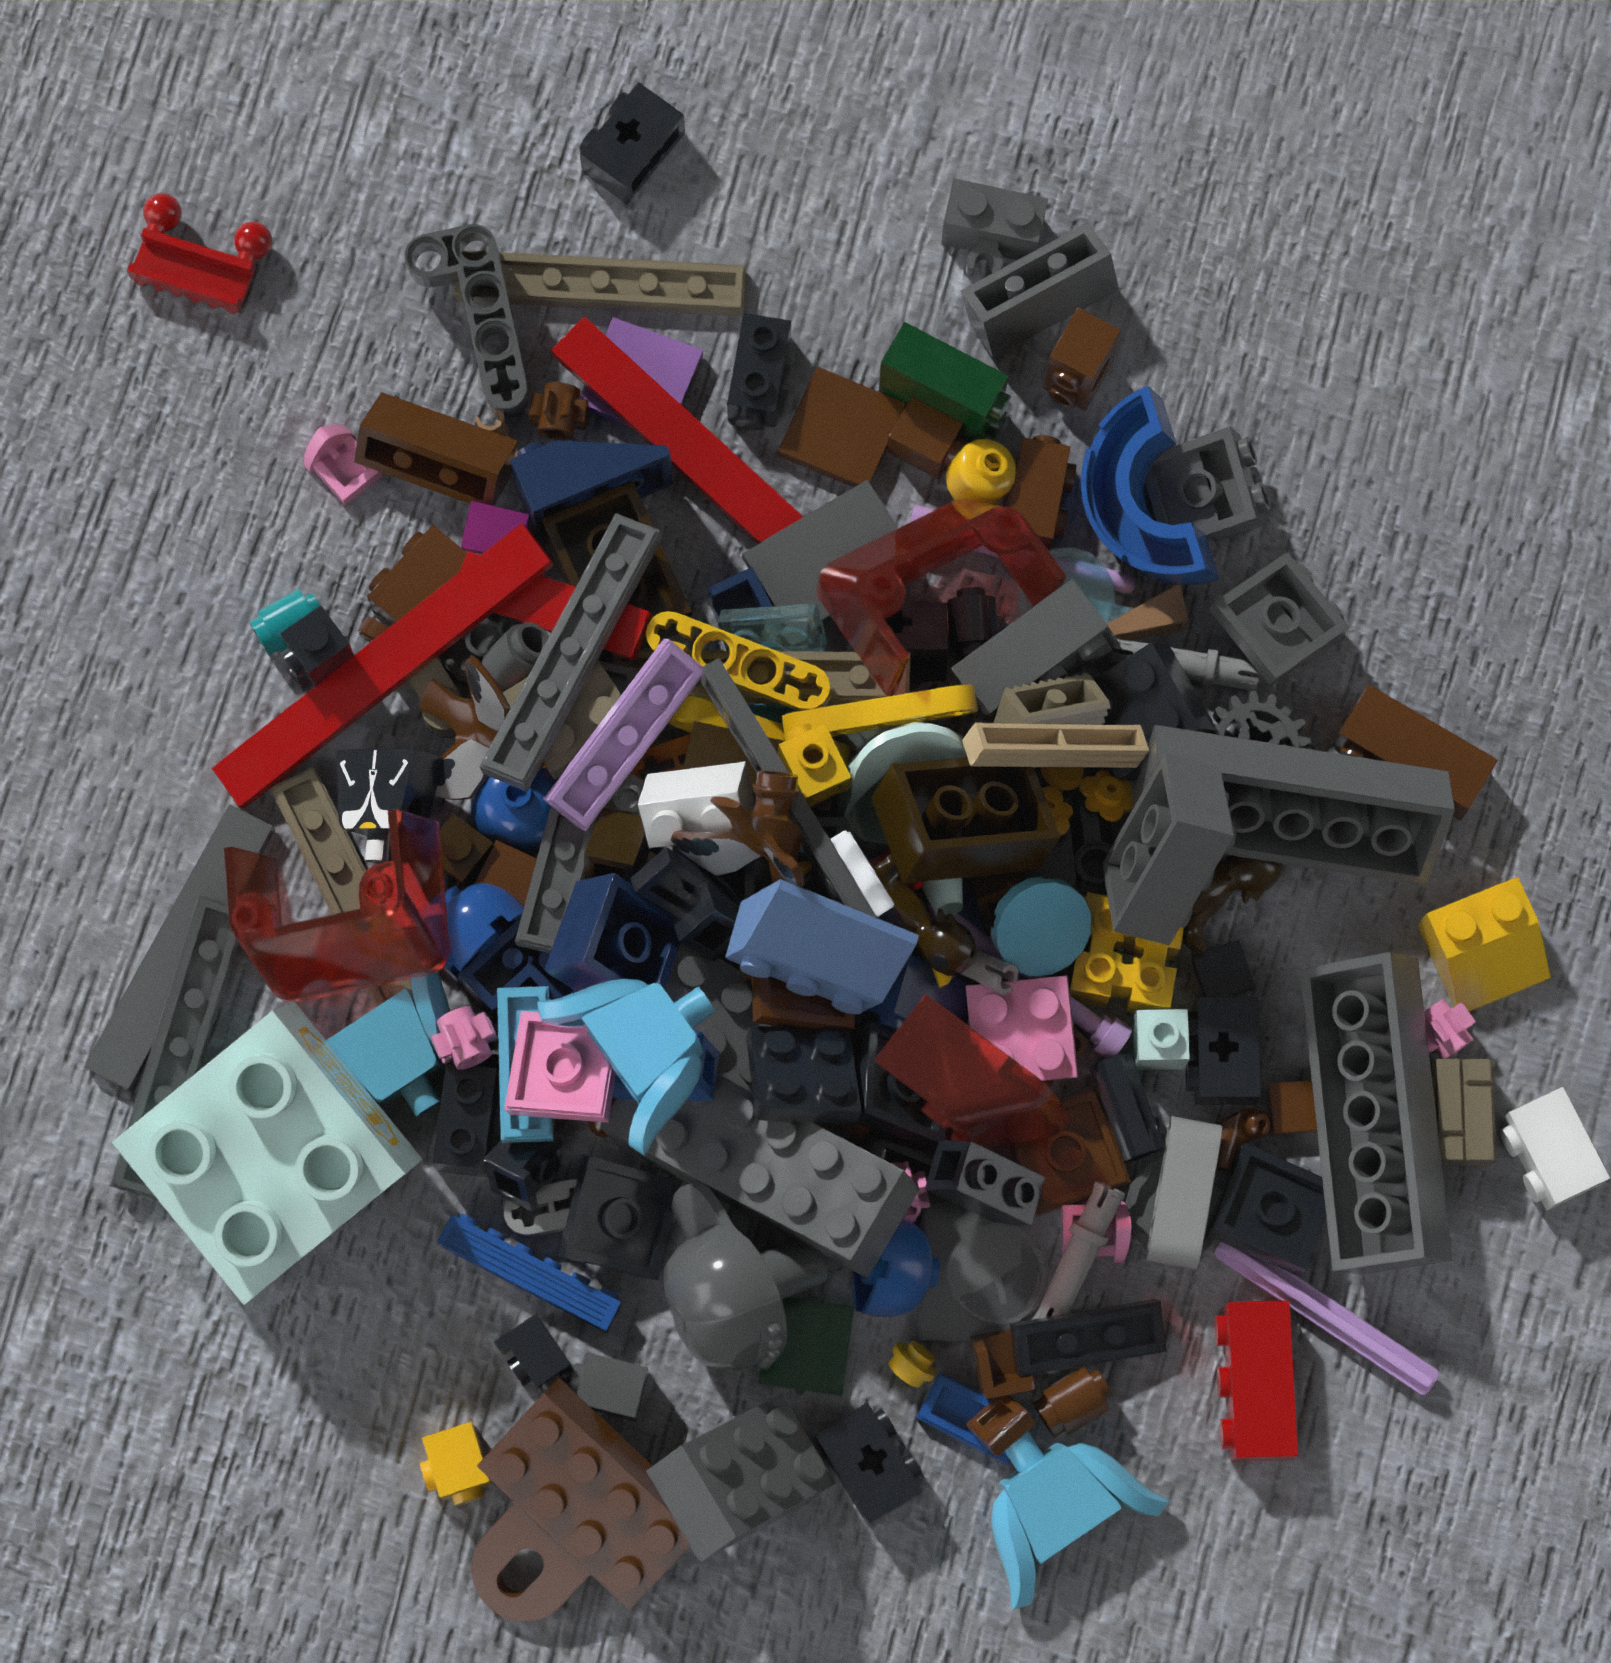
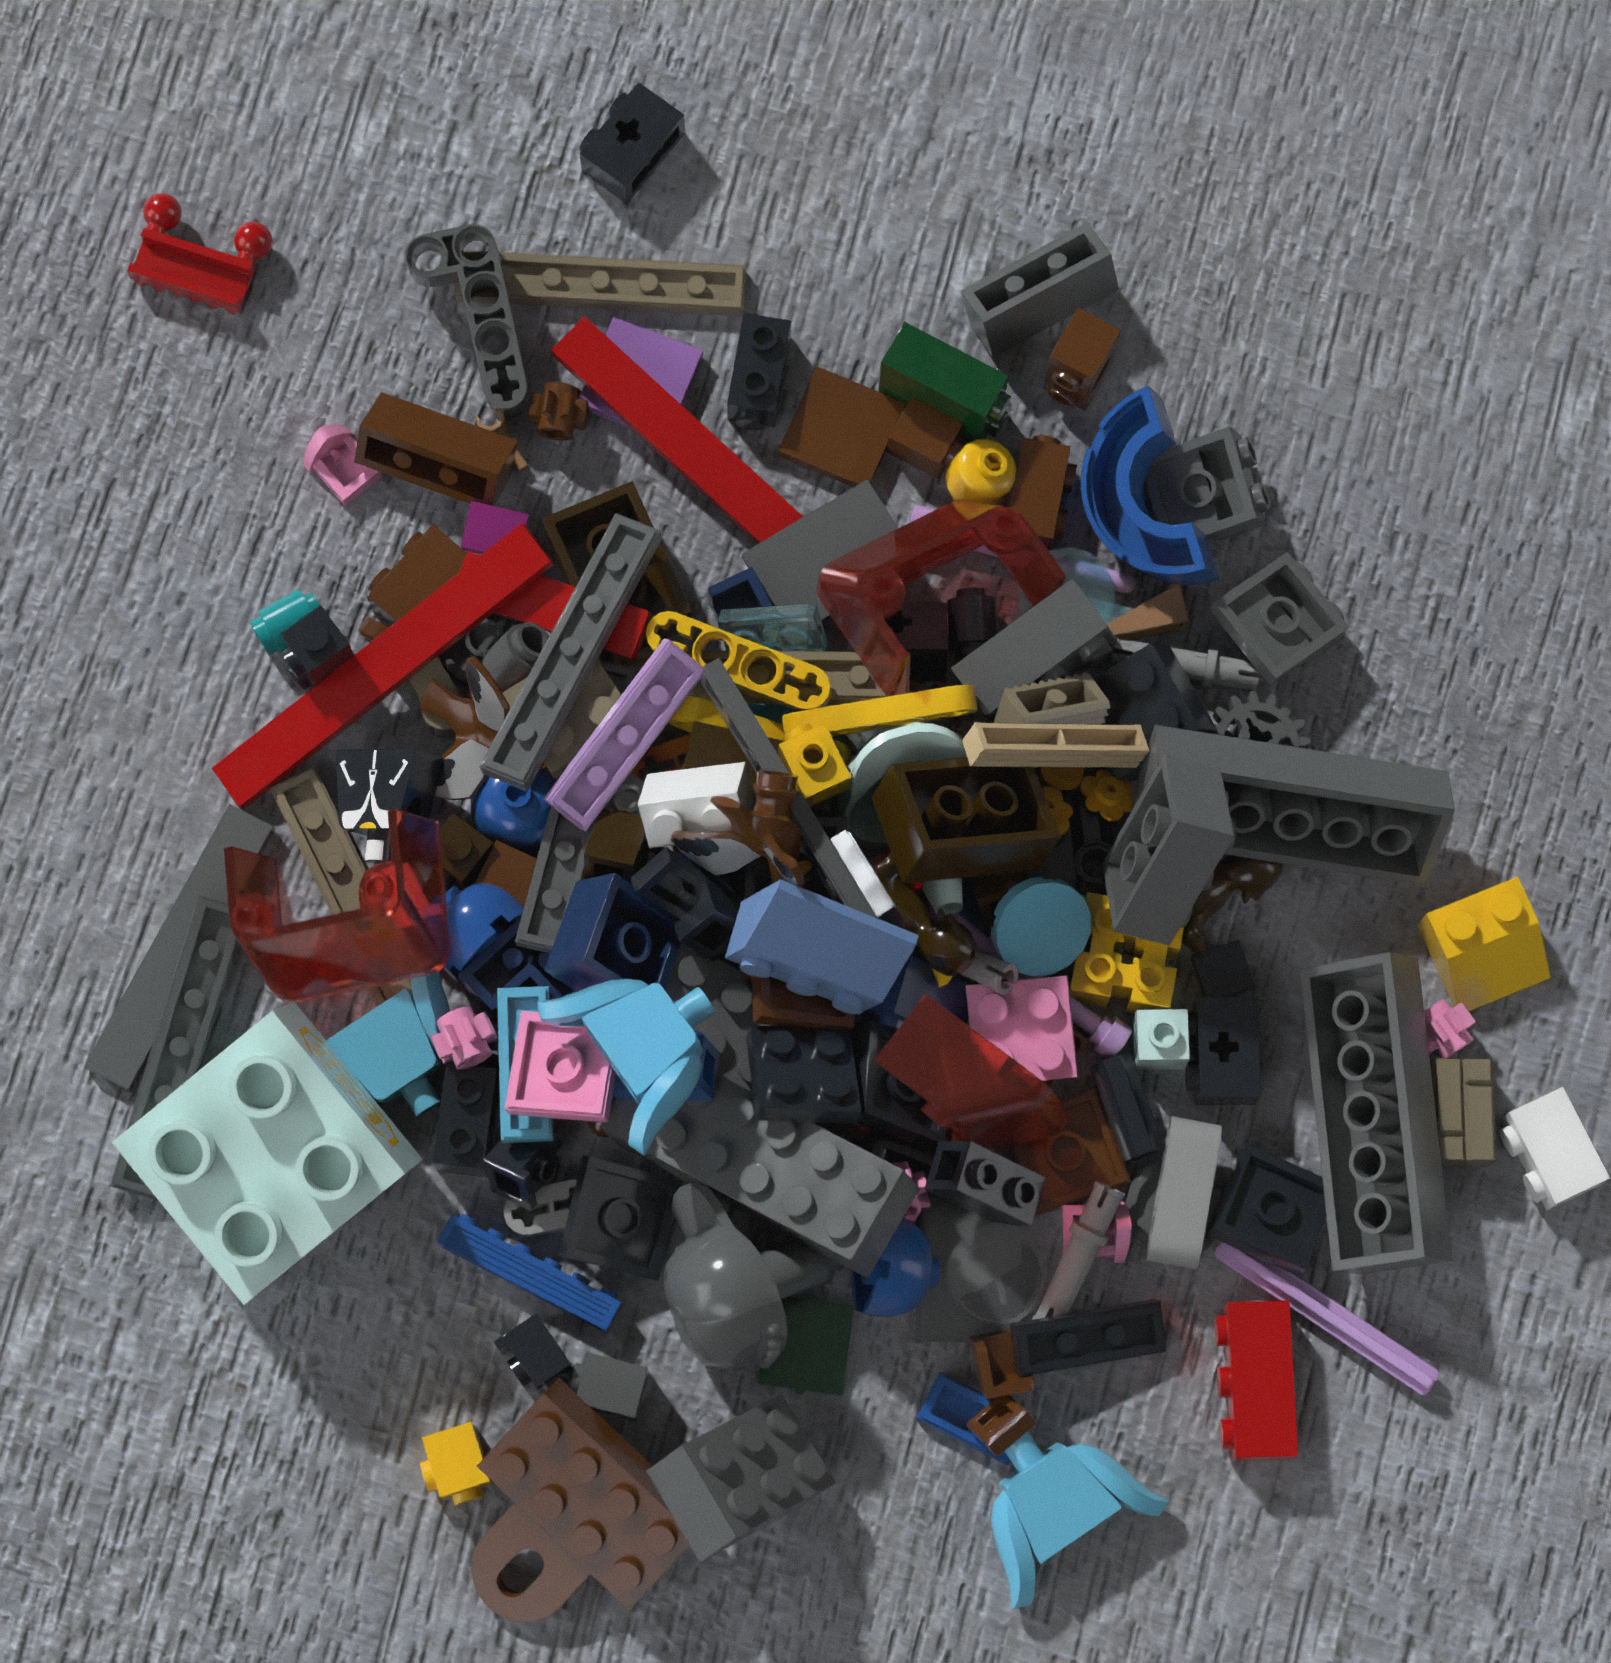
dark blue slope [510,440,673,541] -> none
black brick [814,1402,925,1527] -> none
yellow plate [888,1341,937,1388] -> none
dark grey brick [941,178,1048,276] -> none
reddish brown brick [1033,1366,1113,1438] -> none
reddish brown arm [1216,1108,1271,1172] -> none
reddish brown tile [1267,1080,1317,1136] -> none
reddish brown brick [1332,684,1498,821] -> none

